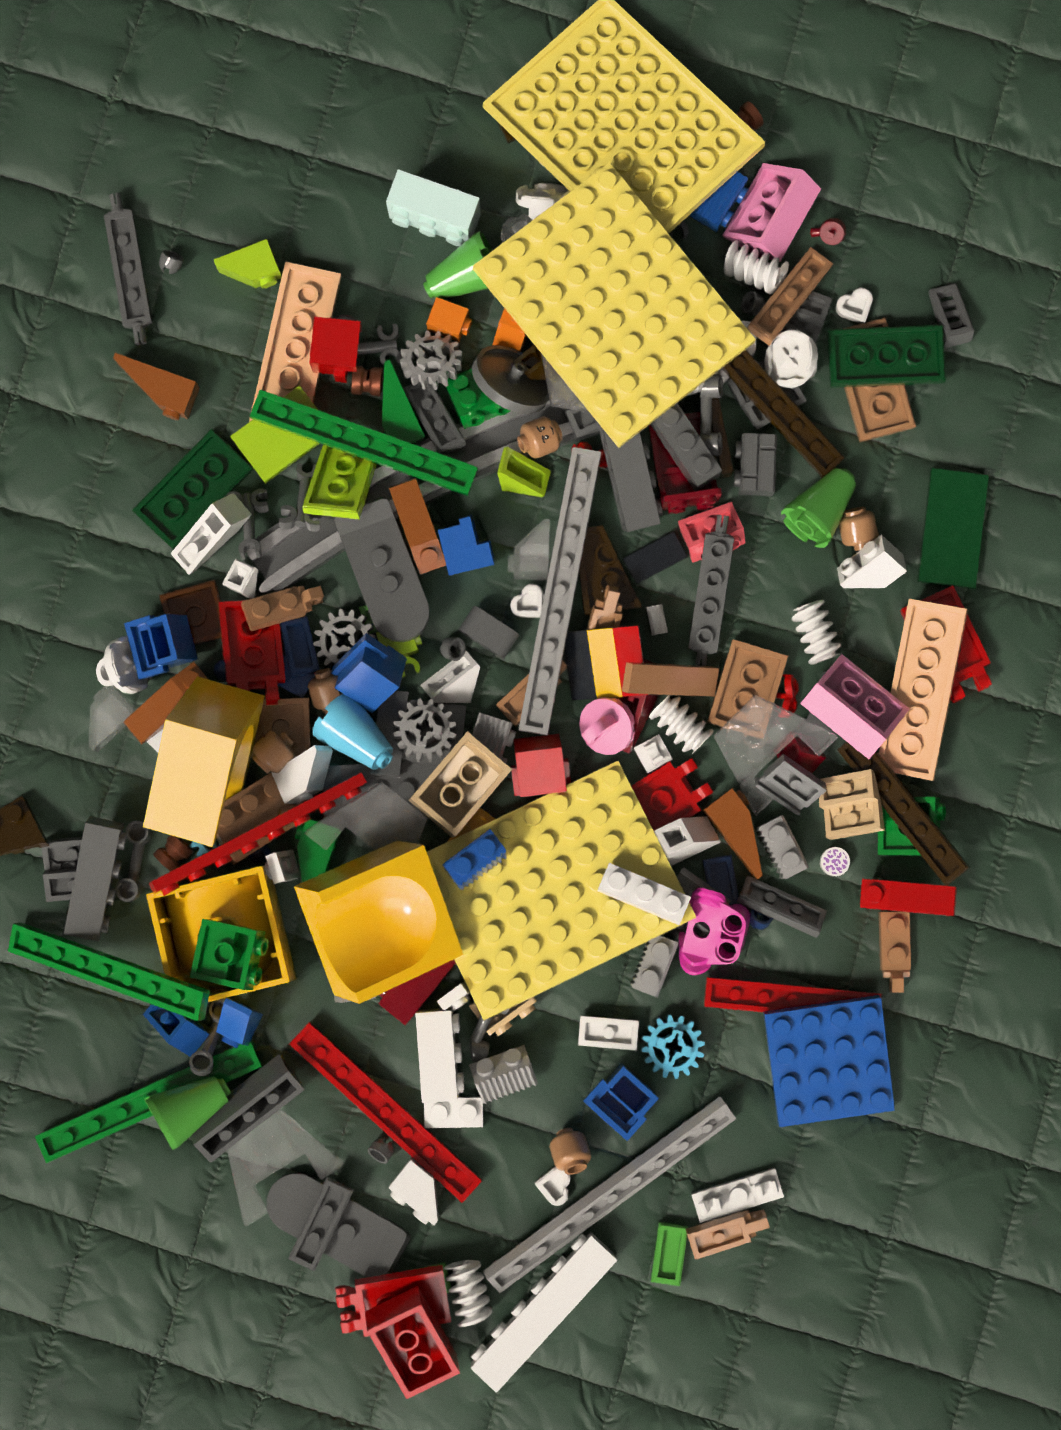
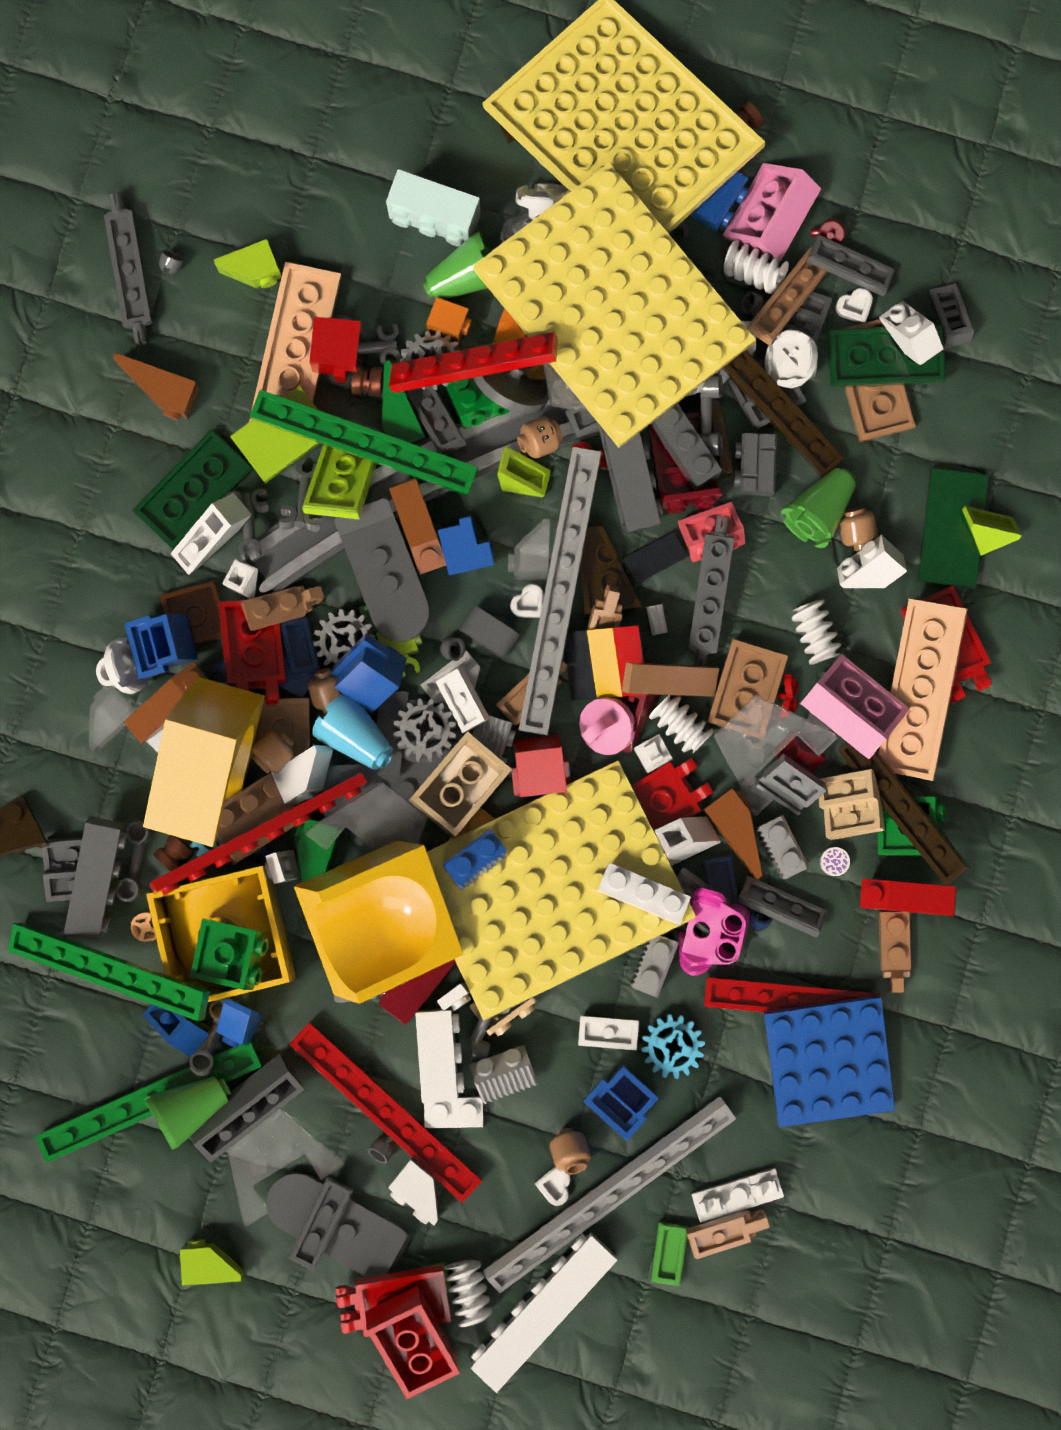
none -> light nougat wheel [131,912,156,942]
none -> lime slope [180,1239,245,1286]
none -> red plate [389,332,558,393]
none -> white plate [436,667,490,733]
none -> dark grey tile [806,234,895,297]
none -> white slope [879,301,943,365]
none -> lime slope [962,506,1022,555]

